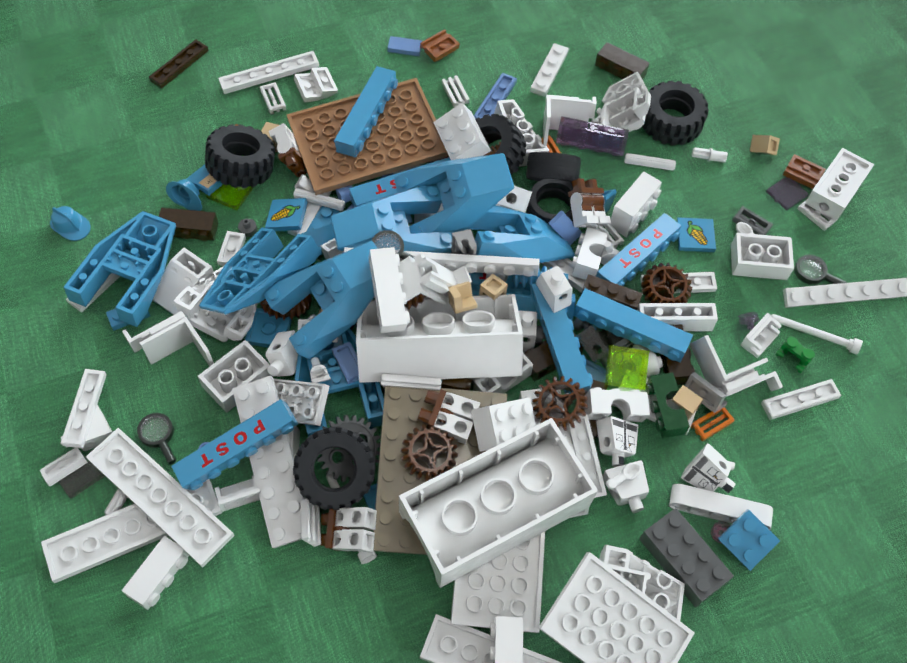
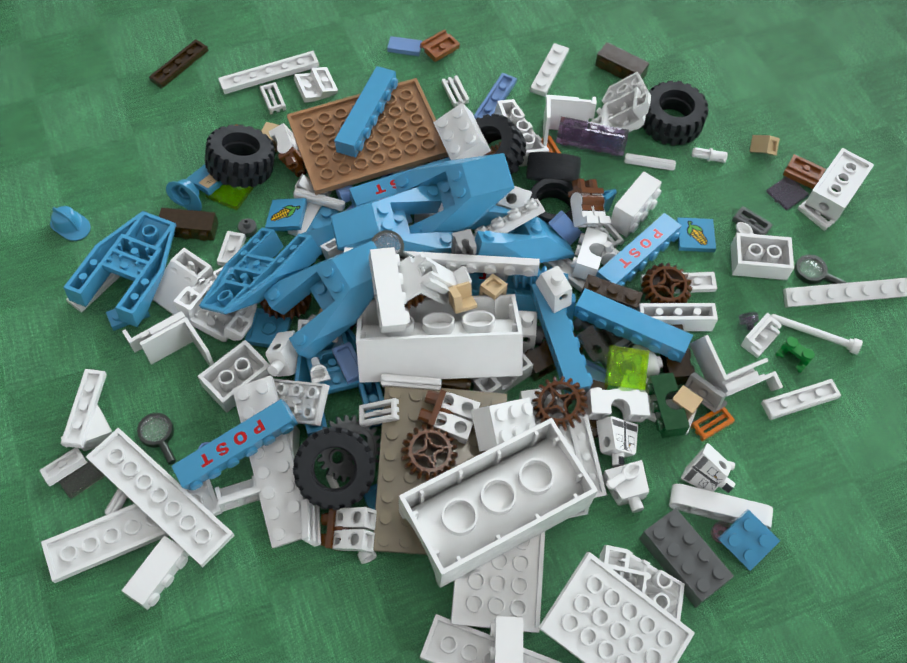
none -> white tile [359,398,399,427]
none -> white tile [473,198,545,240]

